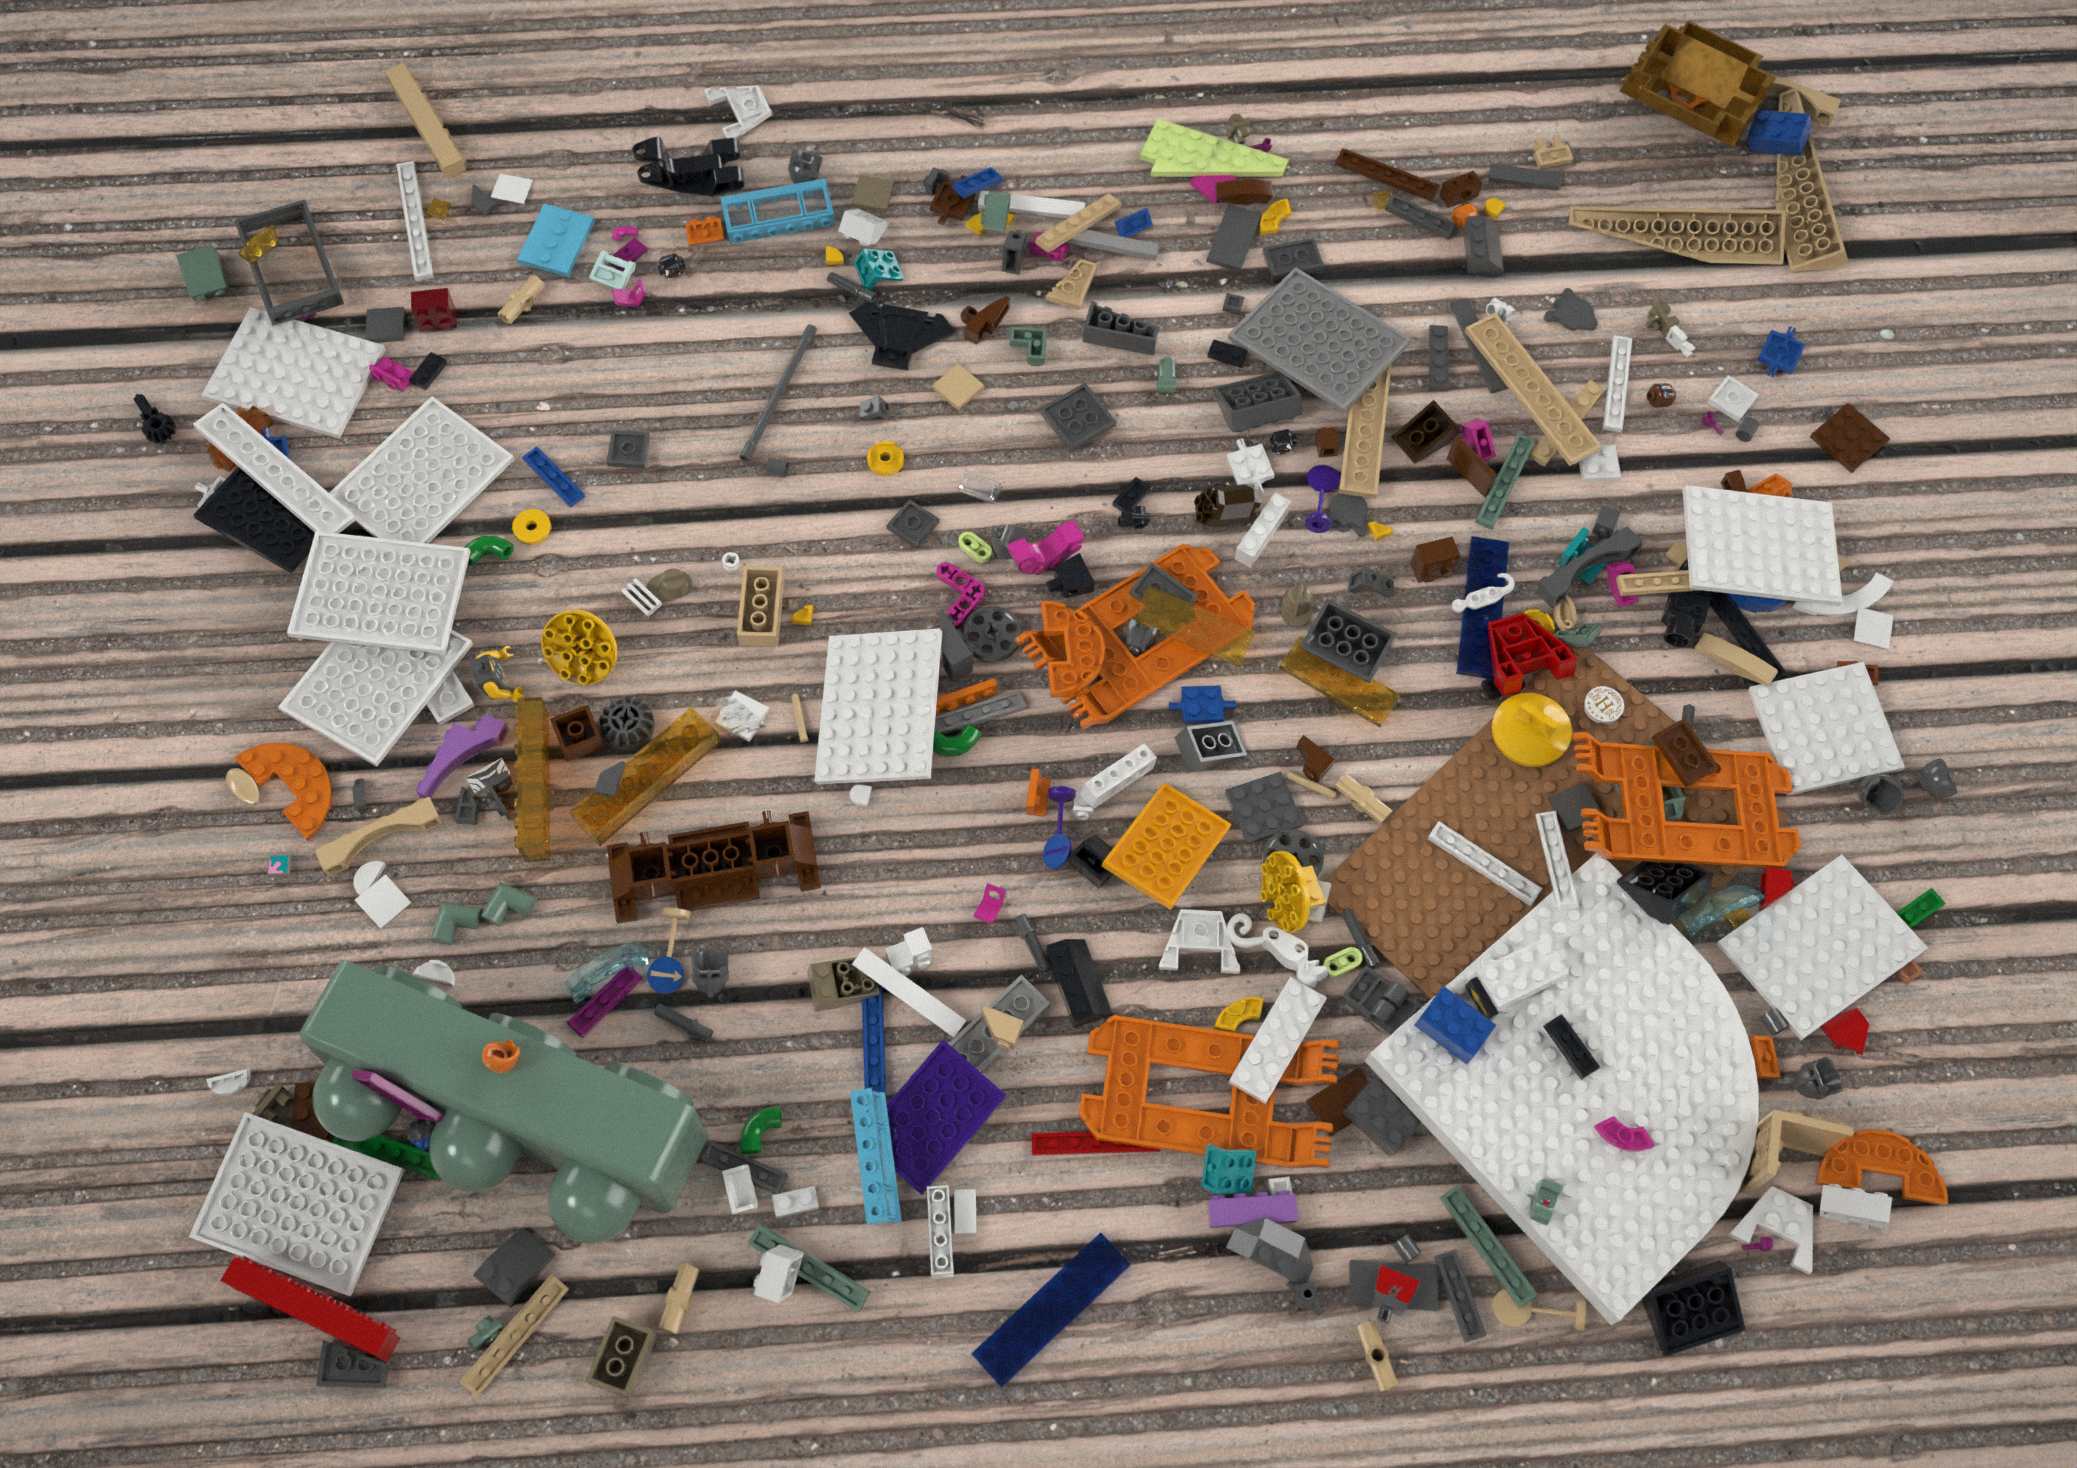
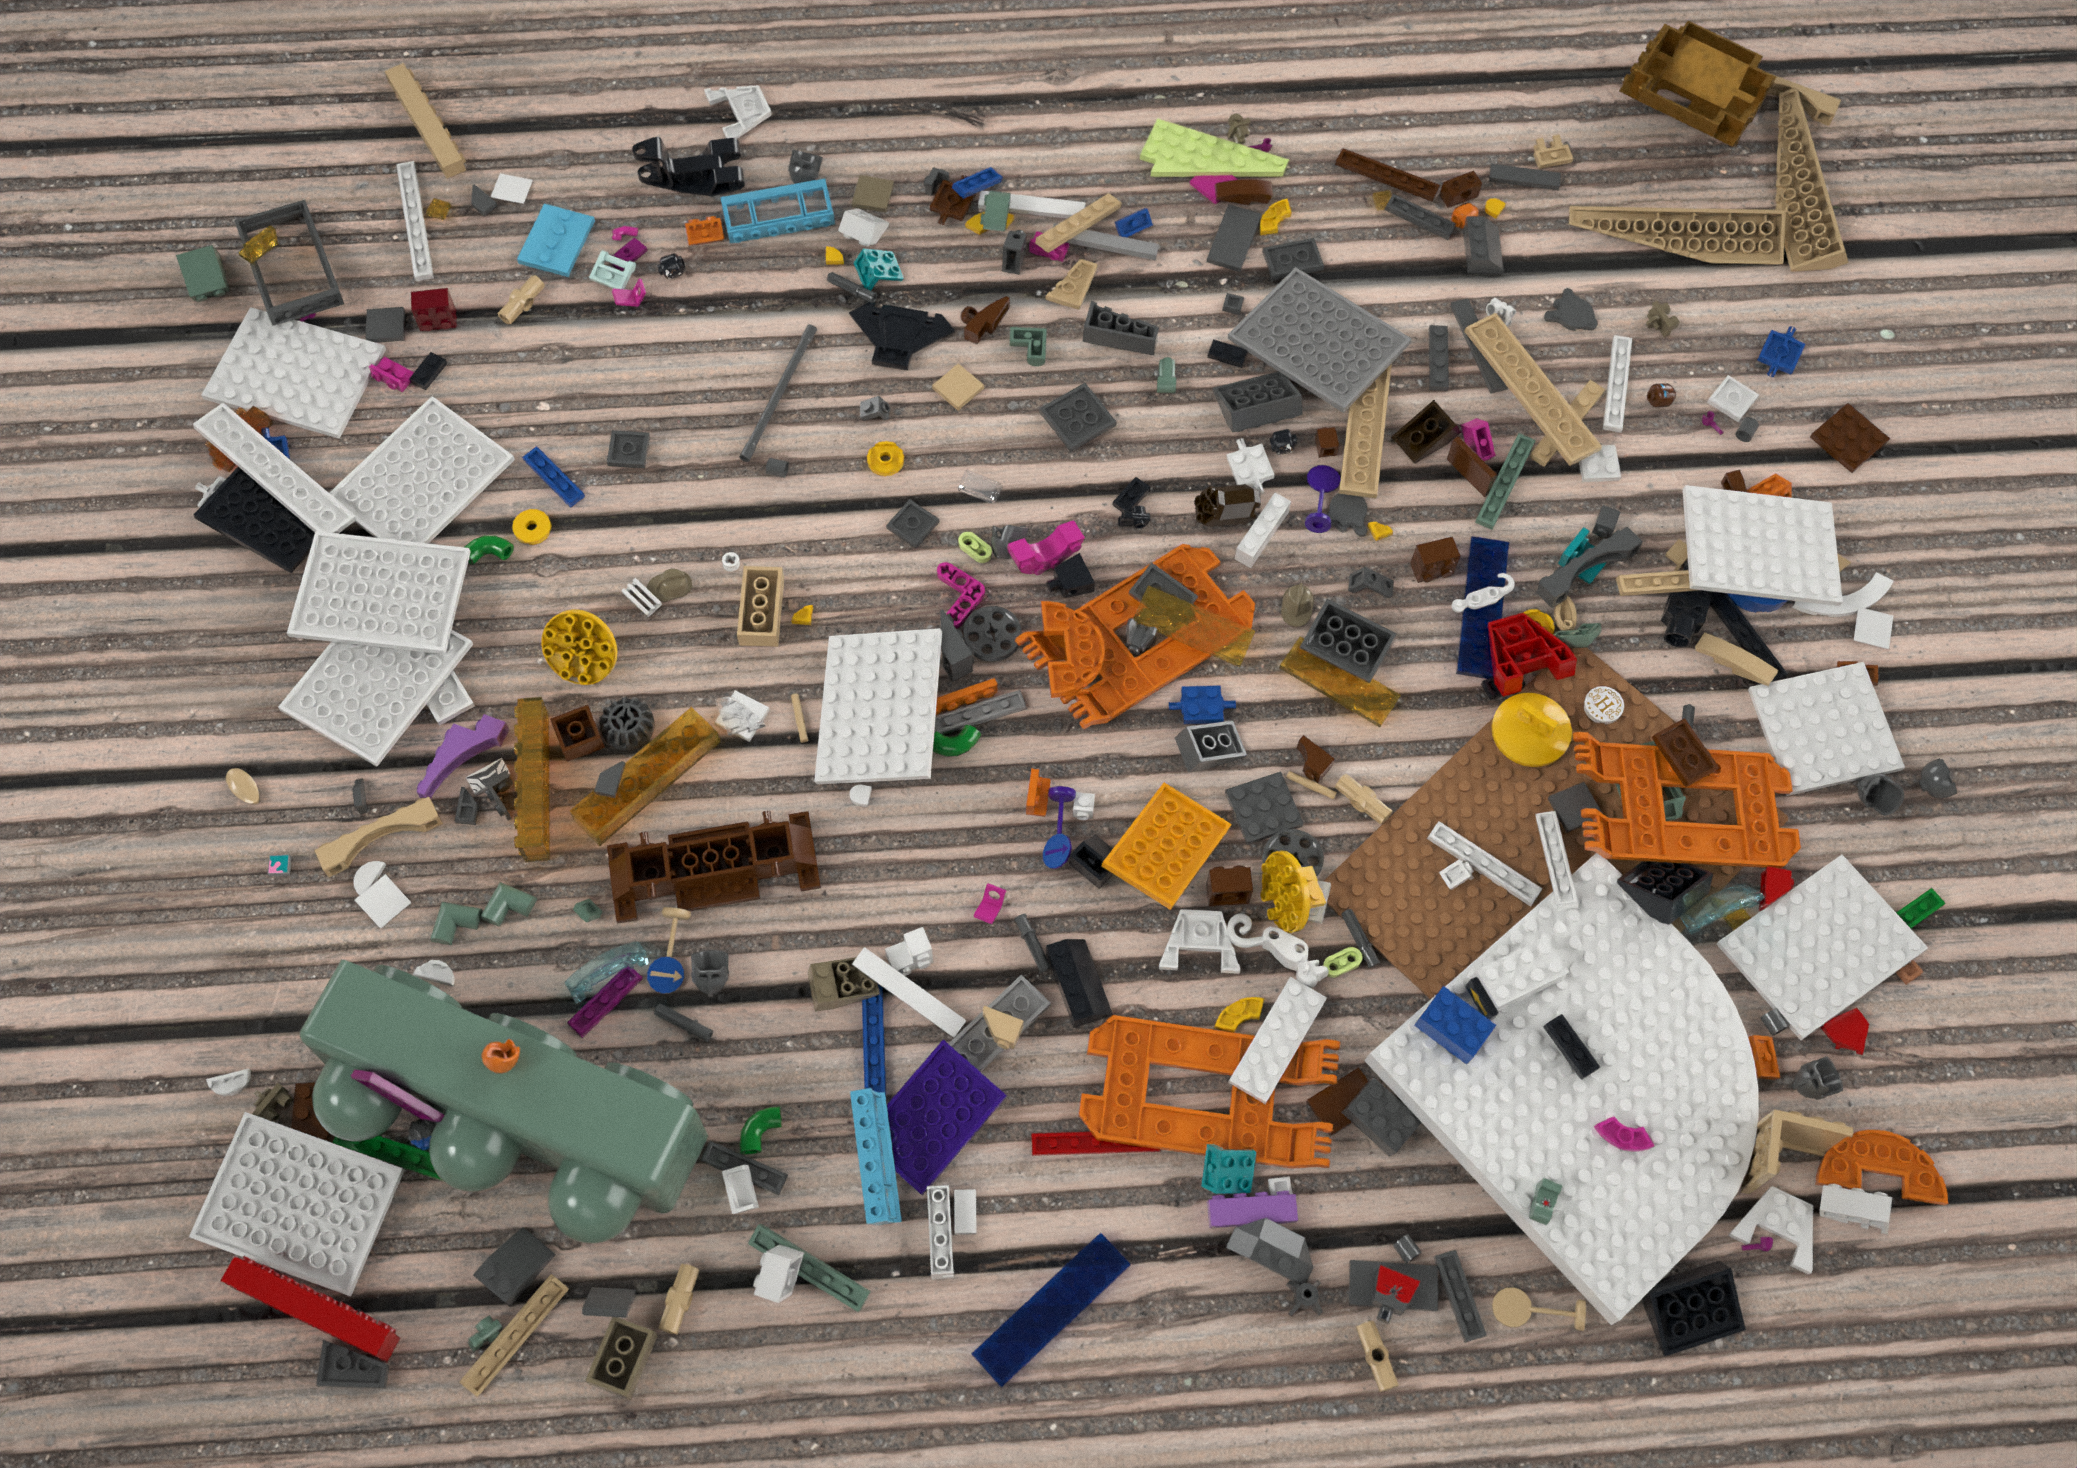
black gear [133,394,176,444] -> none
orange plate [234,742,333,841] -> none
torso [470,646,525,702] -> none
white plate [772,1186,819,1218] -> none
white brick [1080,744,1157,808] -> none
dark grey plate [1341,965,1423,1034] -> none
sand green plate [1439,1185,1538,1309] -> none
dark pink slope [1606,560,1637,607] -> none
white plate [1665,325,1695,358] -> none
orange helmet [1667,83,1708,111] -> none
blue brick [1747,110,1812,156] -> none
none -> sand green plate [573,899,603,923]
none -> dark grey tile [582,1287,636,1318]
none -> reddish brown brick [1206,865,1253,907]
none -> white bracket [1439,859,1474,890]

